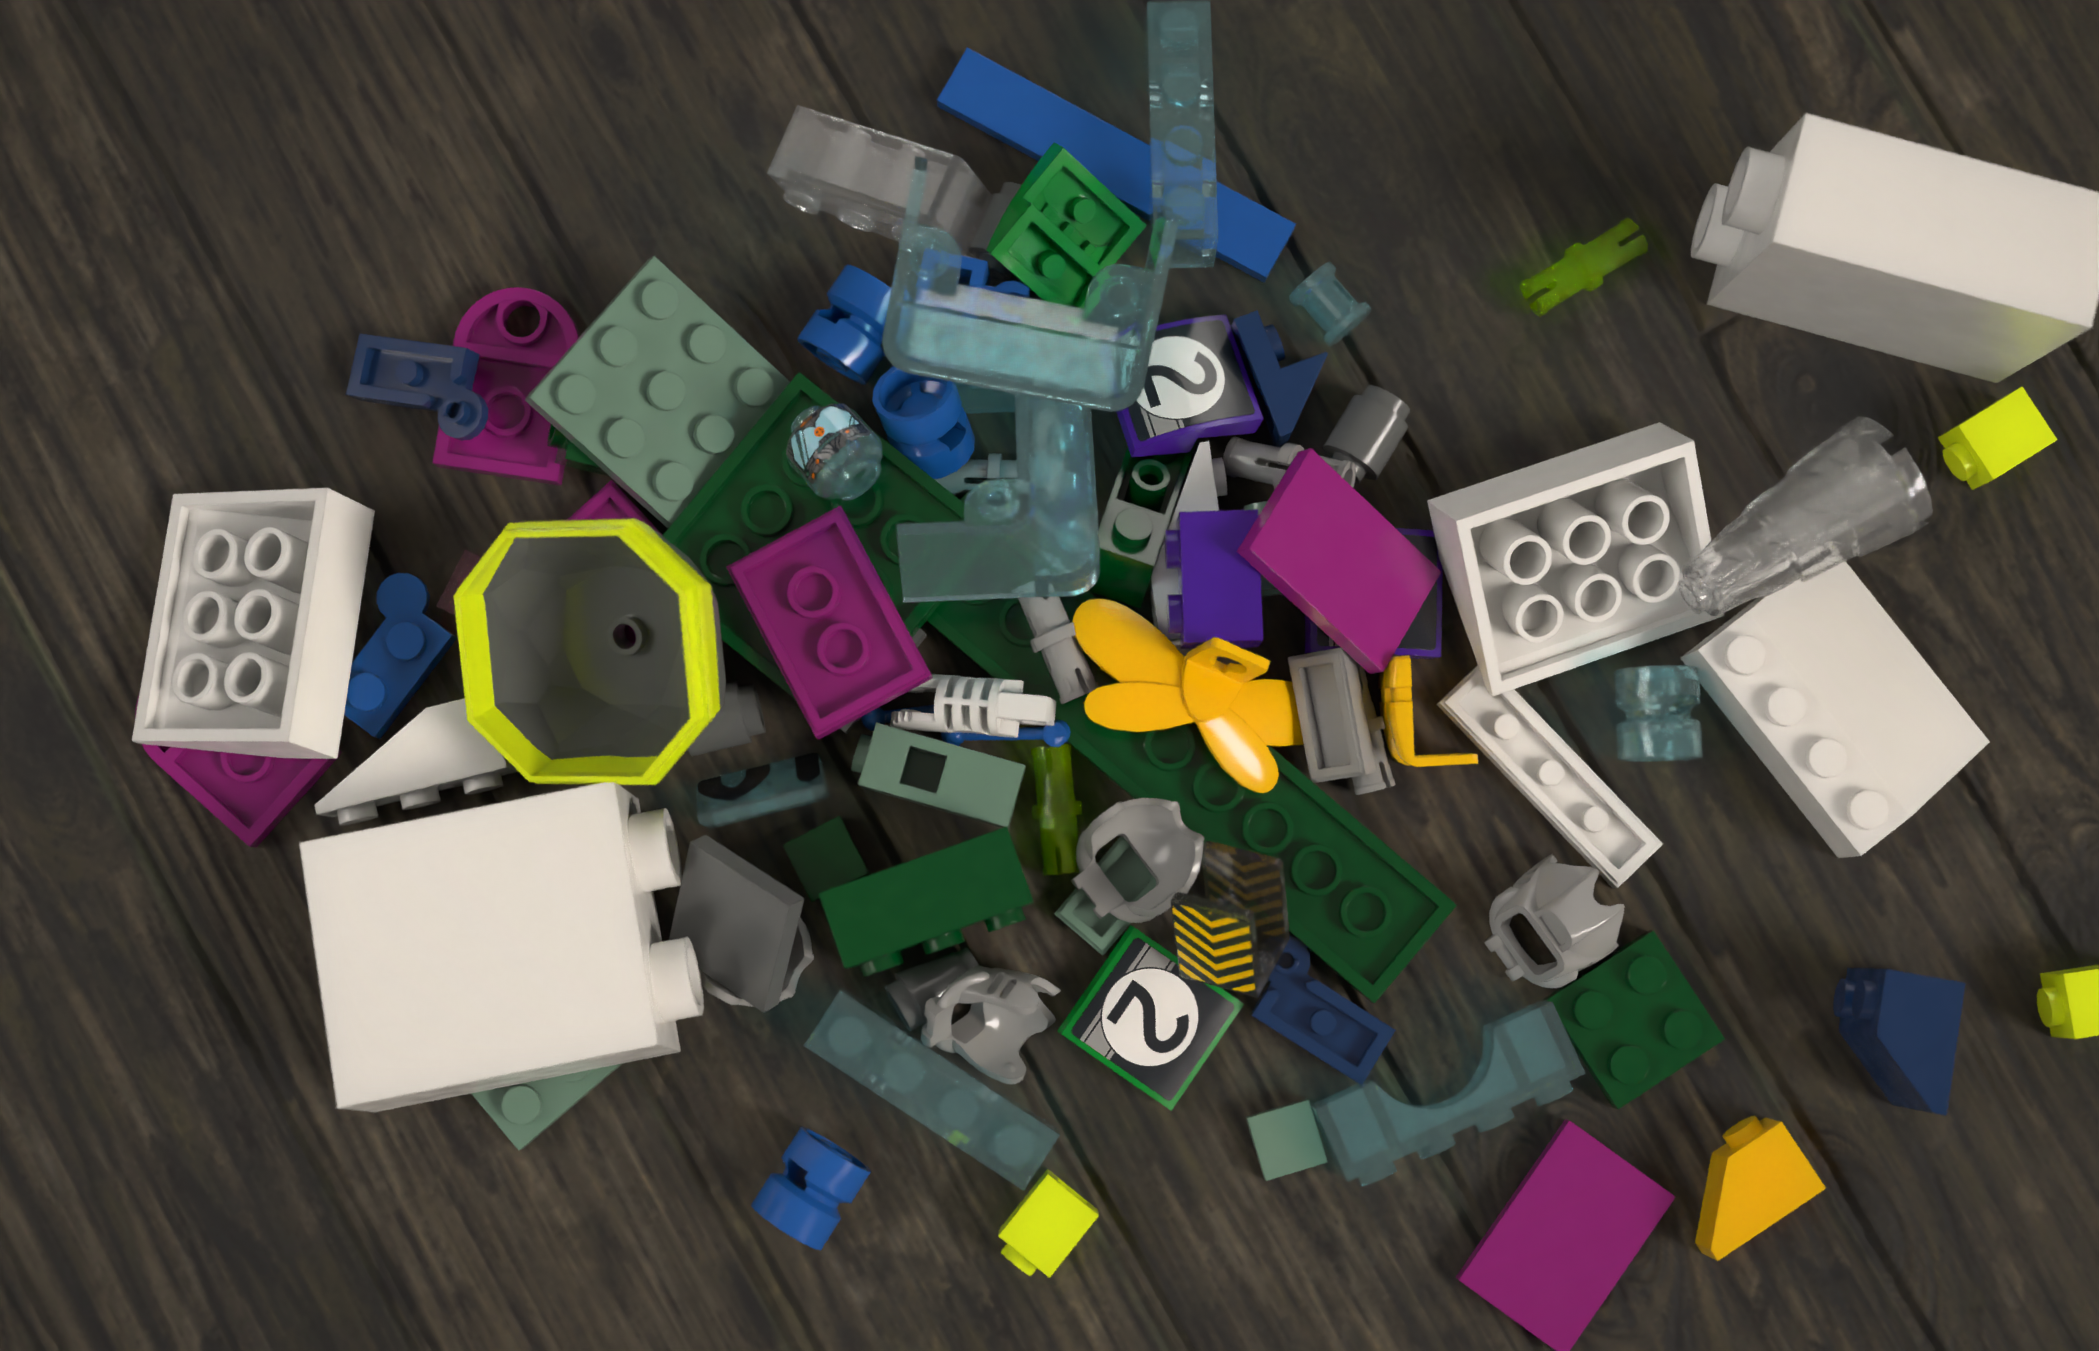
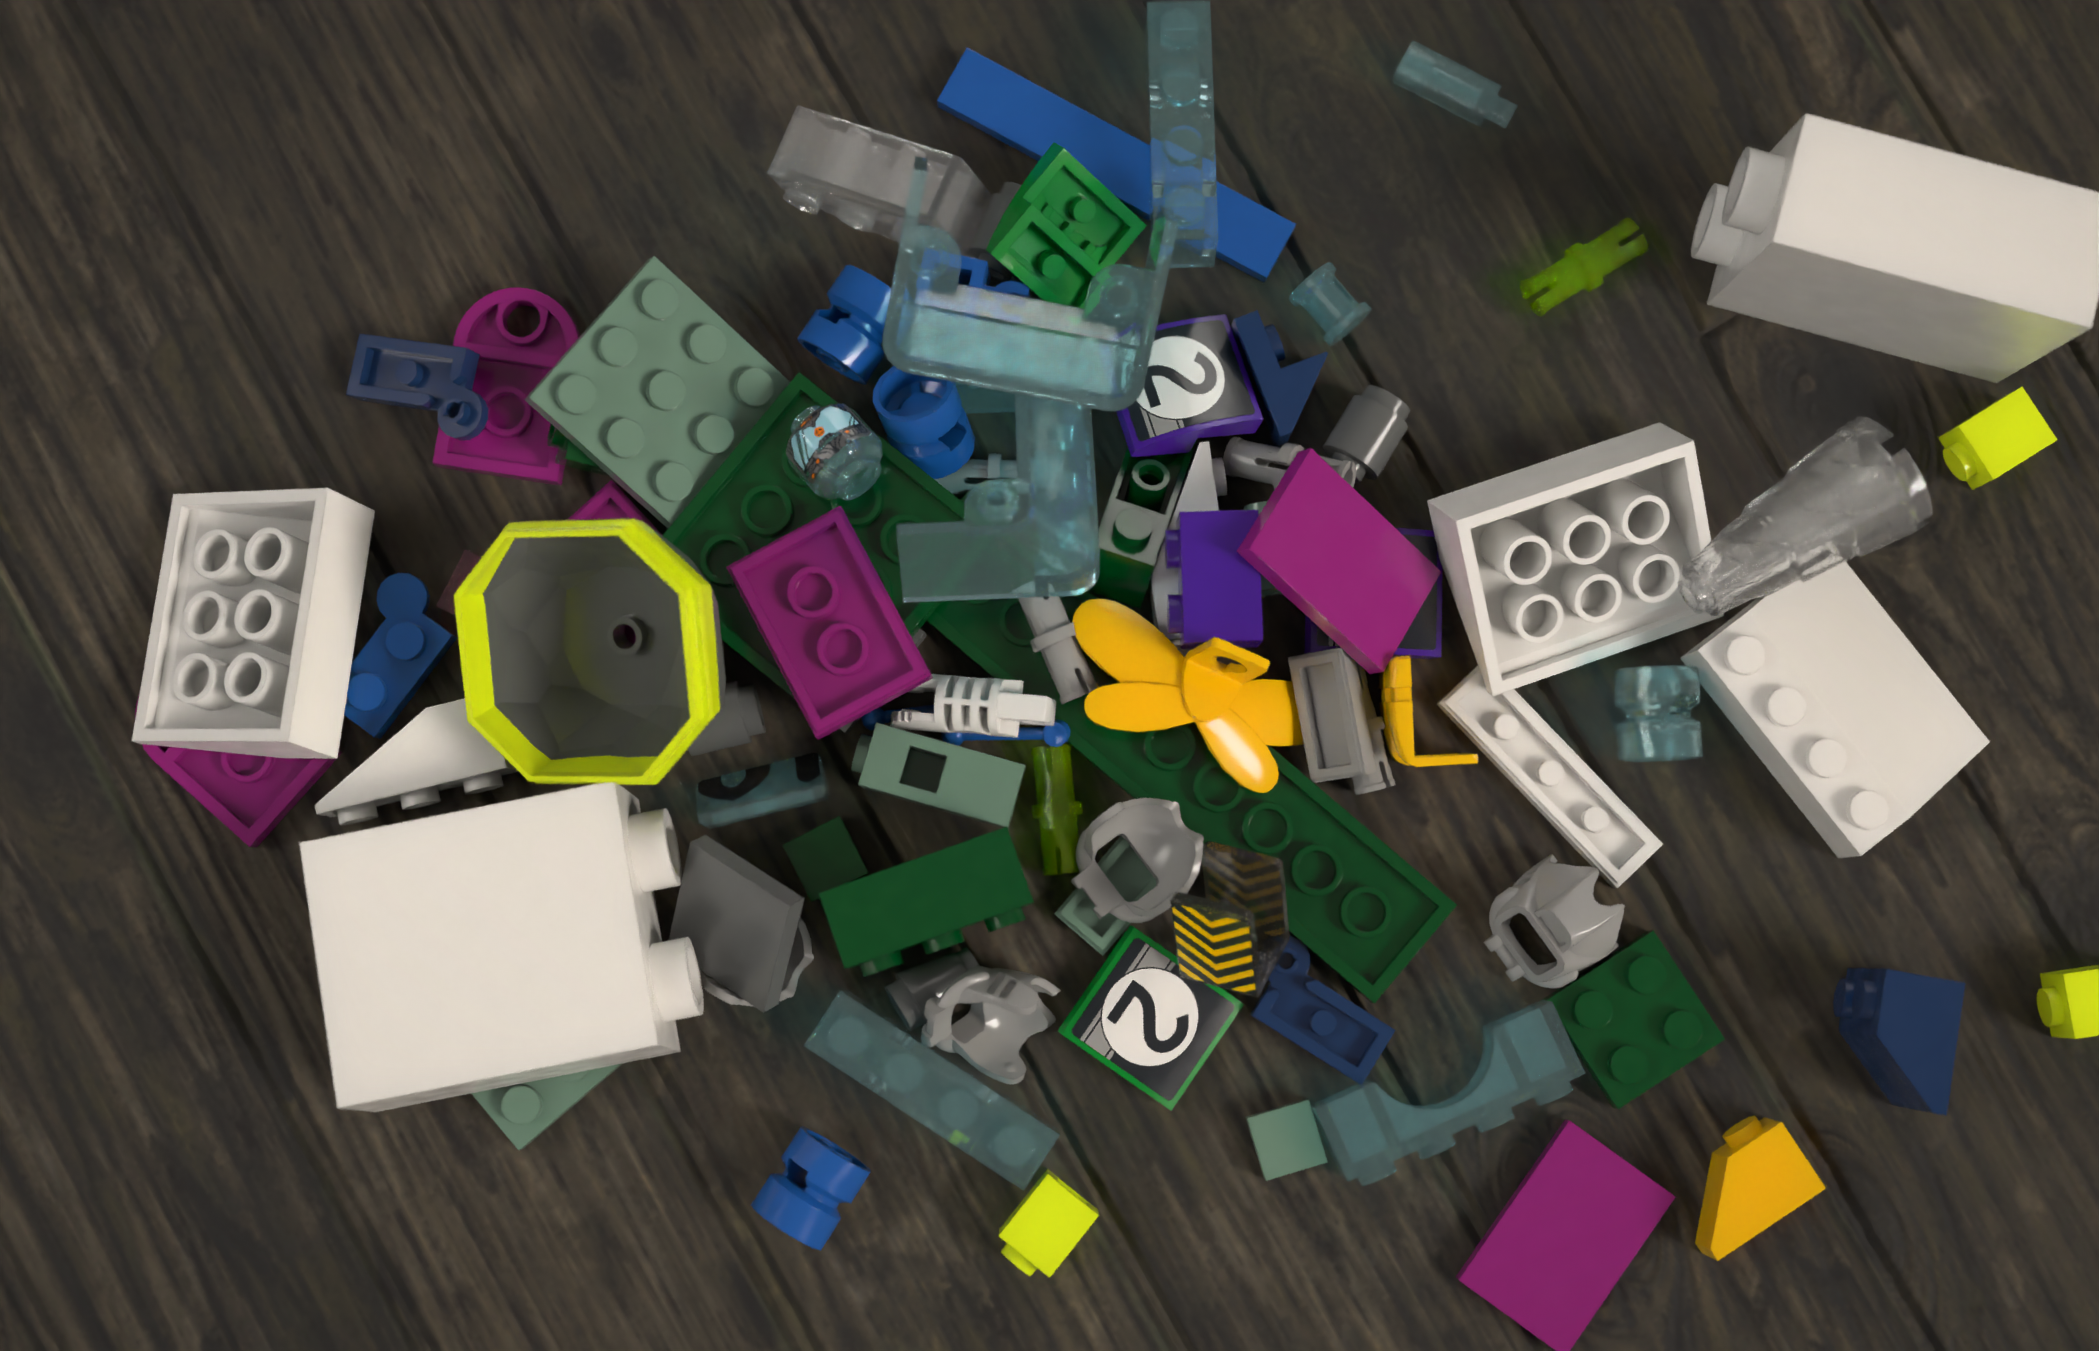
none -> clear light blue cylinder [1392,40,1517,128]

